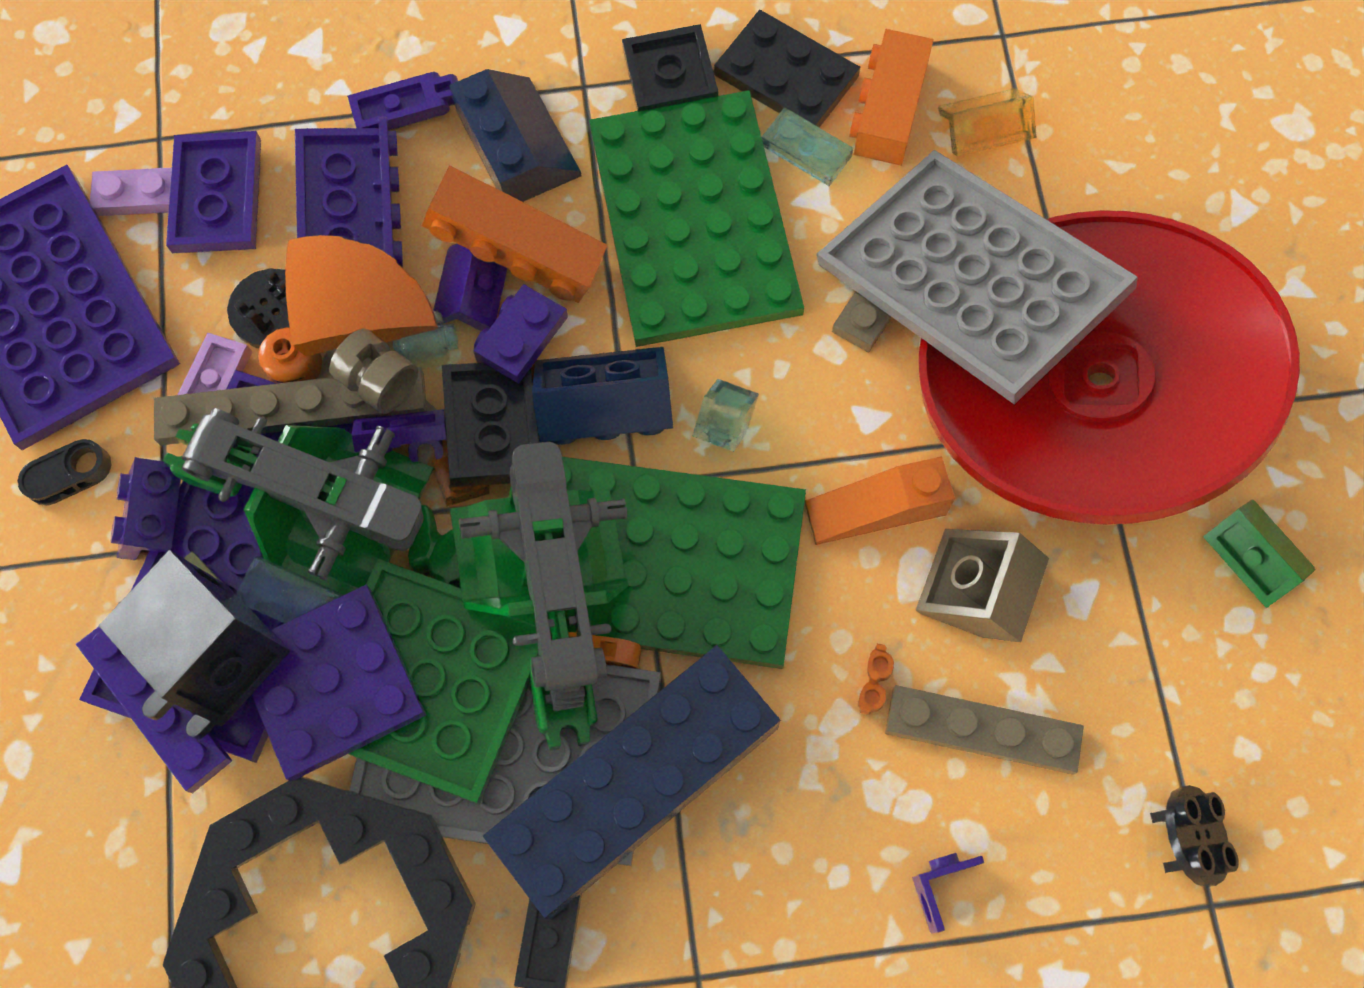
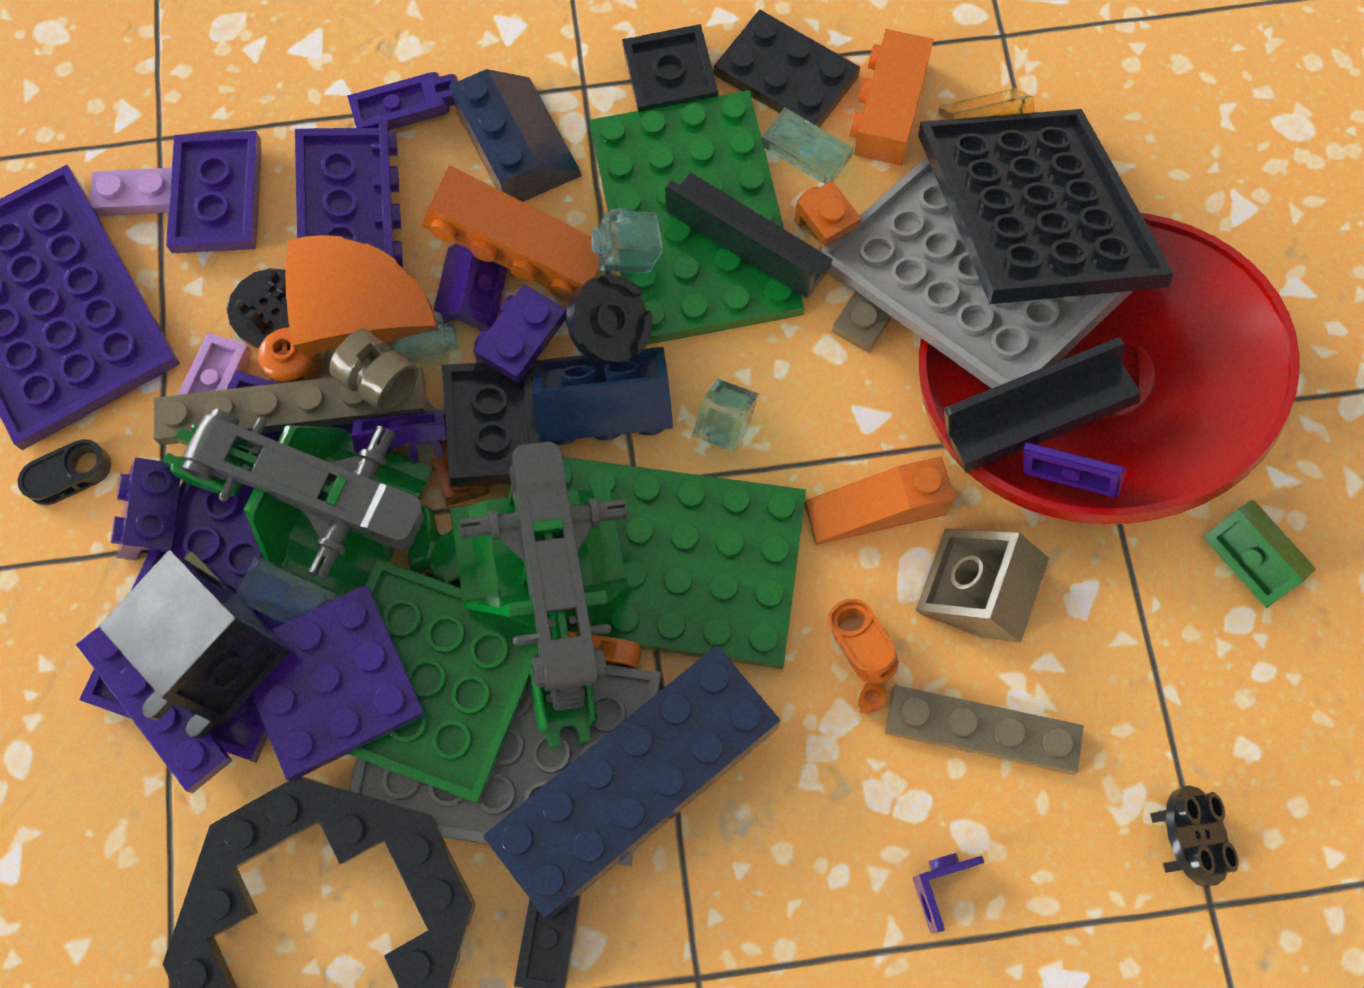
none -> black tile [566,274,653,365]
none -> clear light blue brick [591,208,663,273]
none -> black panel [665,172,833,299]
none -> orange bracket [794,181,862,247]
none -> orange piece [828,599,899,684]
none -> black plate [918,109,1174,304]
none -> black panel [944,338,1141,473]
none -> dark purple slope [1023,443,1127,498]

